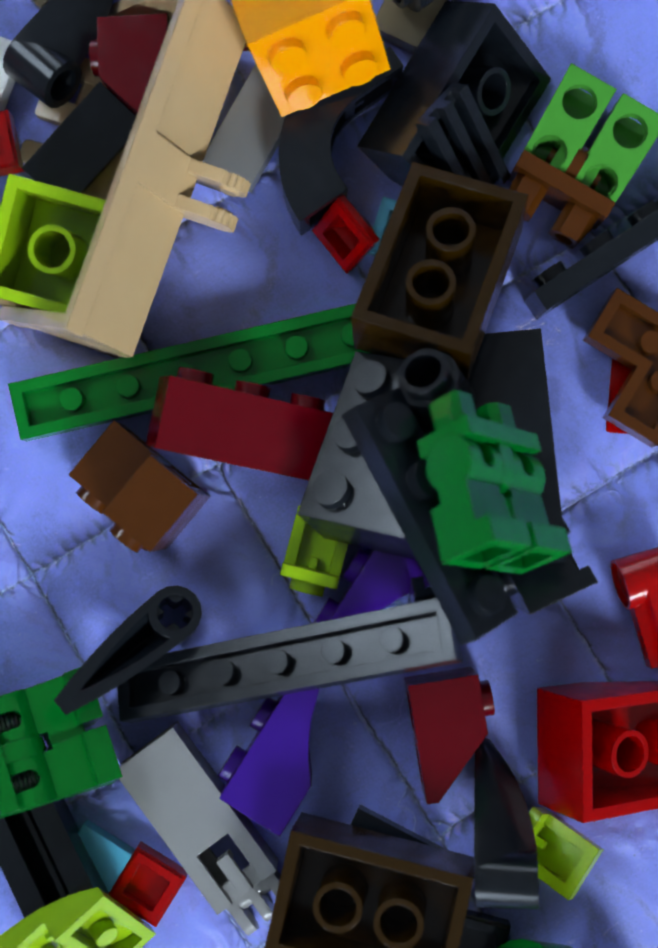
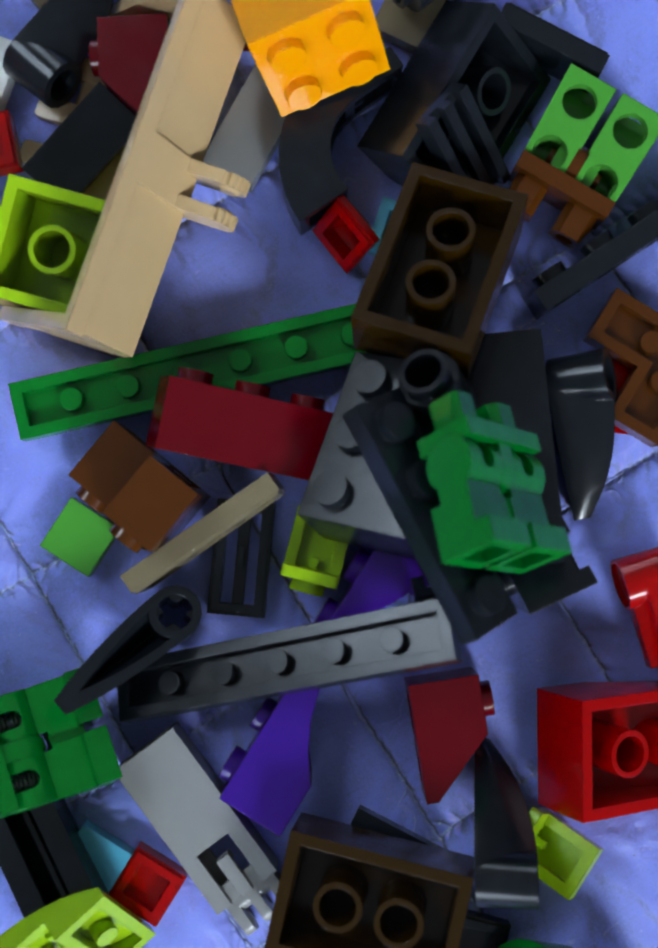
none -> bright green tile [40,497,116,577]
none -> dark tan tile [120,472,286,594]
none -> black tile [207,498,276,618]
none -> black tile [501,3,610,93]
none -> black piece [545,348,617,521]

